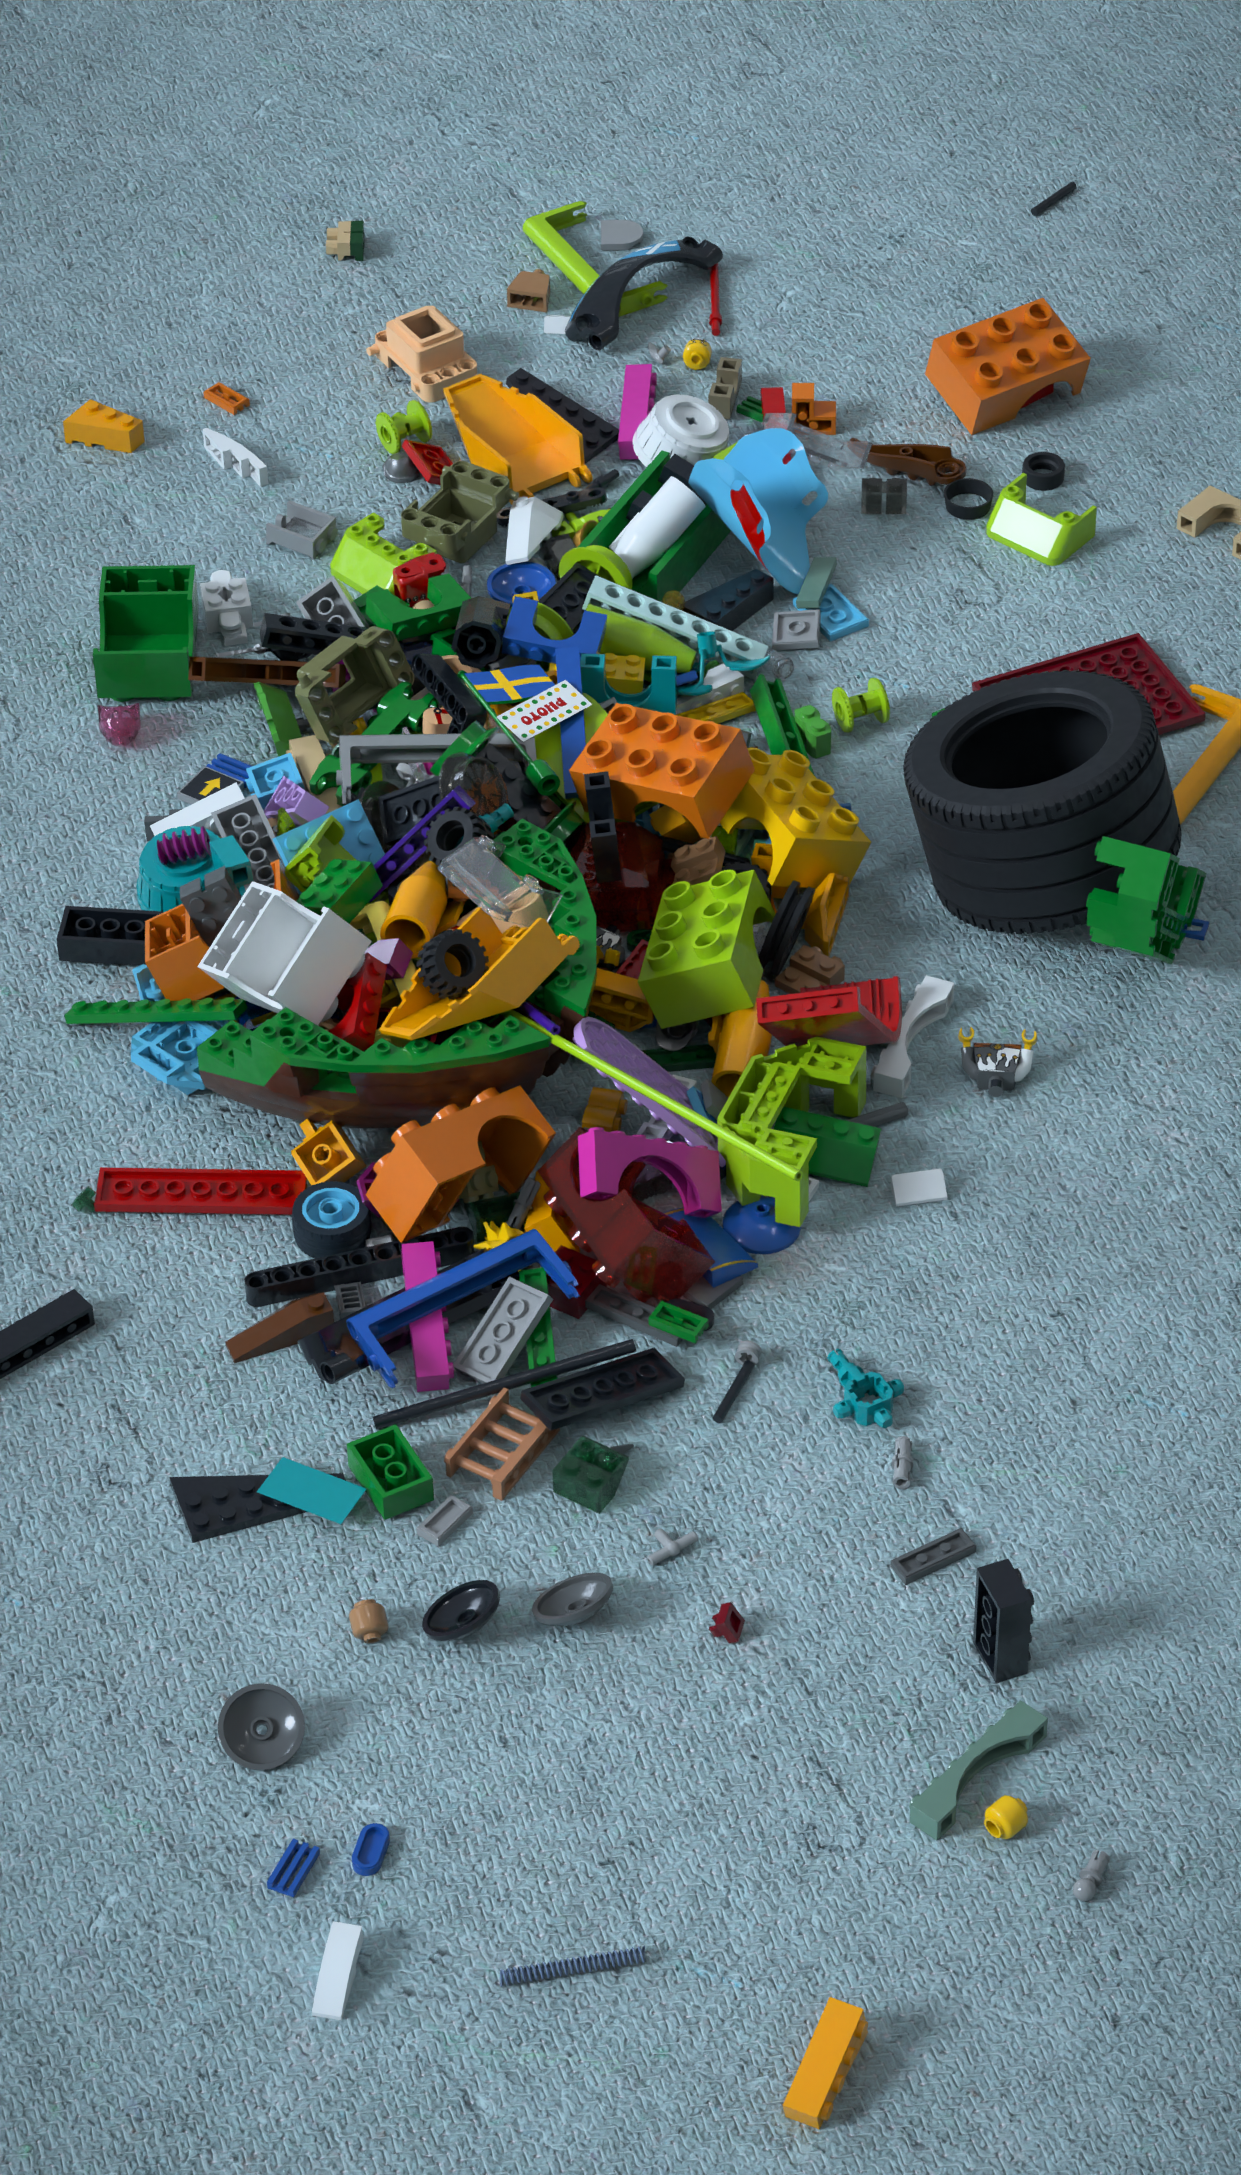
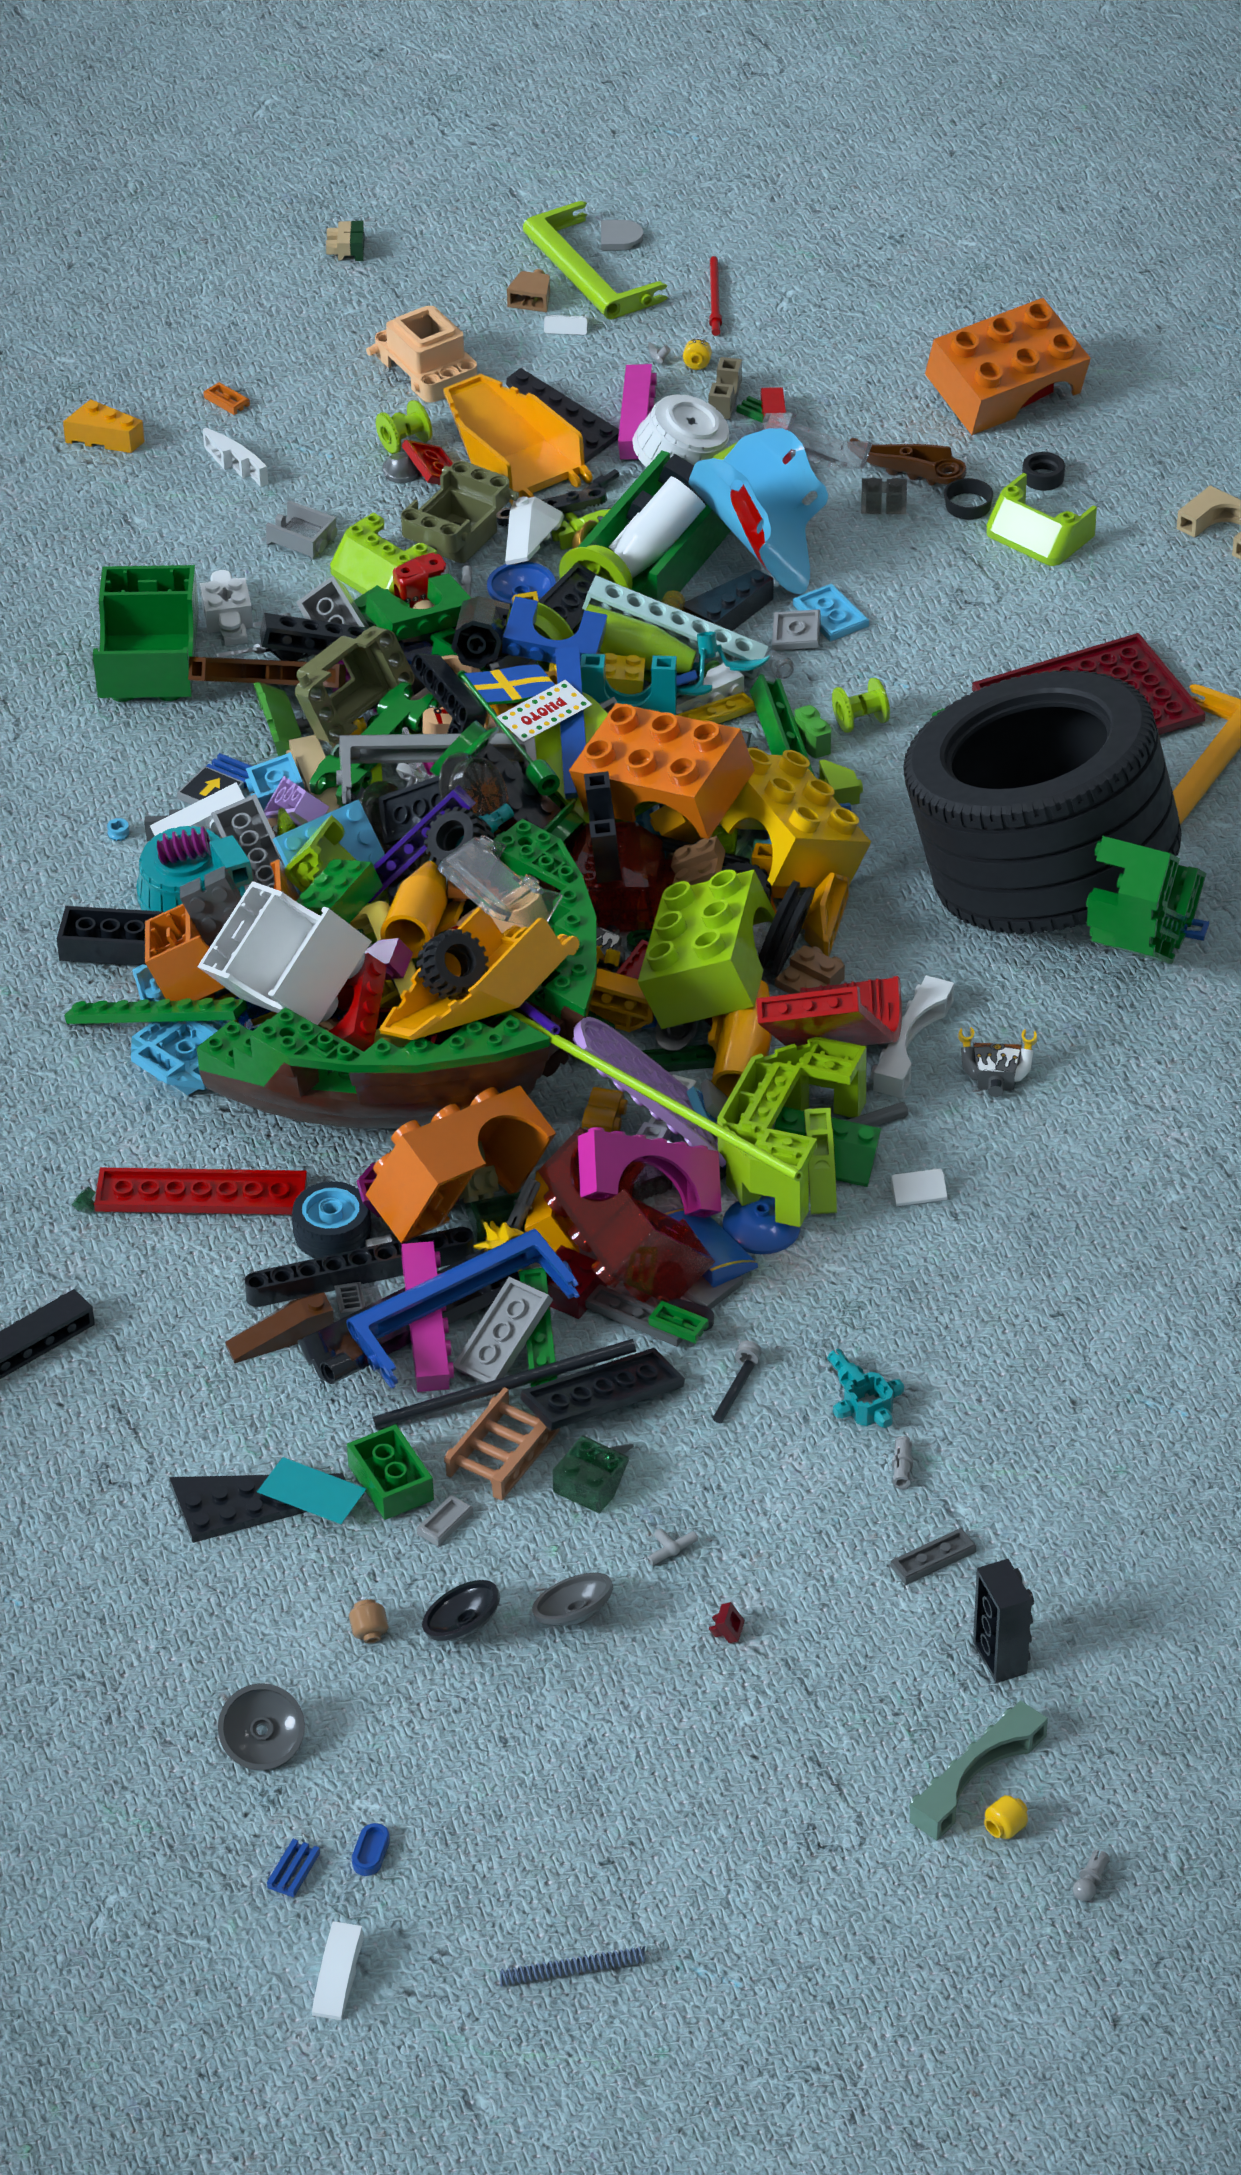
clear pink helmet [97,703,141,746] -> none
light orange hinge [291,1119,366,1185] -> none
clear smoke brick [539,533,576,581] -> none
black panel [565,236,723,350] -> none
light orange wedge [783,1997,868,2129] -> none
orange brick [792,383,836,435] -> none
sand green tile [796,557,837,608] -> none
black bar [1031,182,1076,216] -> none
none -> medium azure bush [107,818,130,841]
none -> lime slope [804,1108,837,1215]
none -> lime slope [819,759,863,805]

